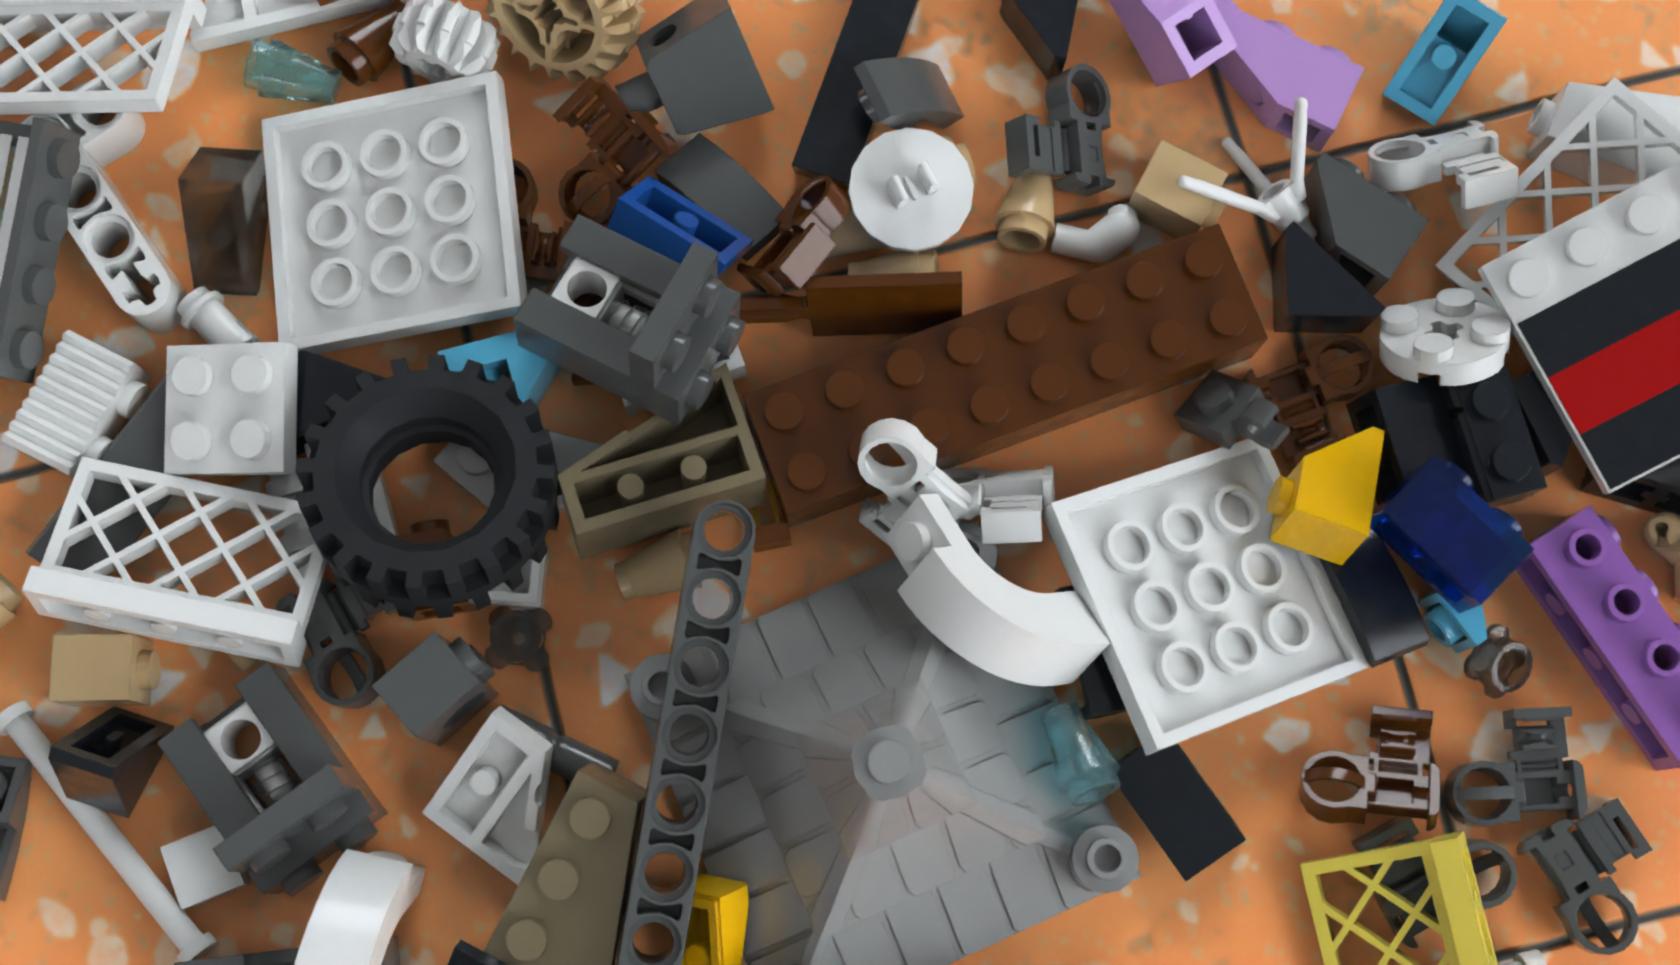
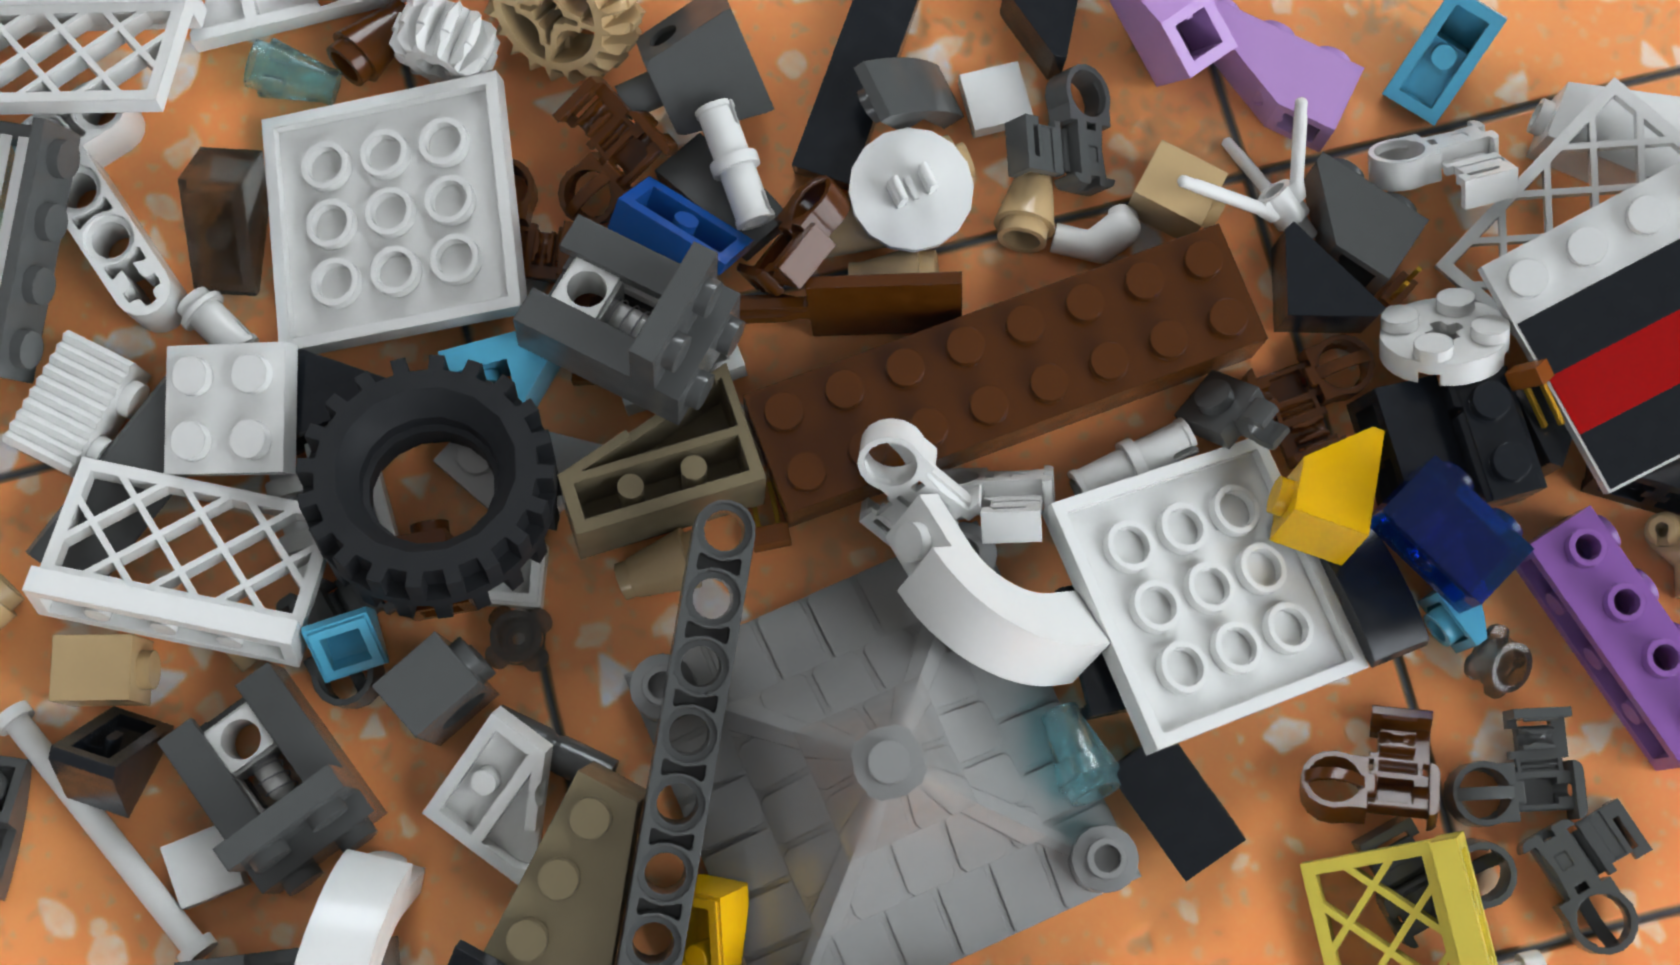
none -> medium azure slope [301,606,389,683]
none -> white pin [695,98,775,231]
none -> white tile [958,61,1033,138]
none -> white pin [1067,417,1199,495]
none -> dark orange piece [1377,266,1422,307]
none -> dark orange piece [1504,358,1565,428]

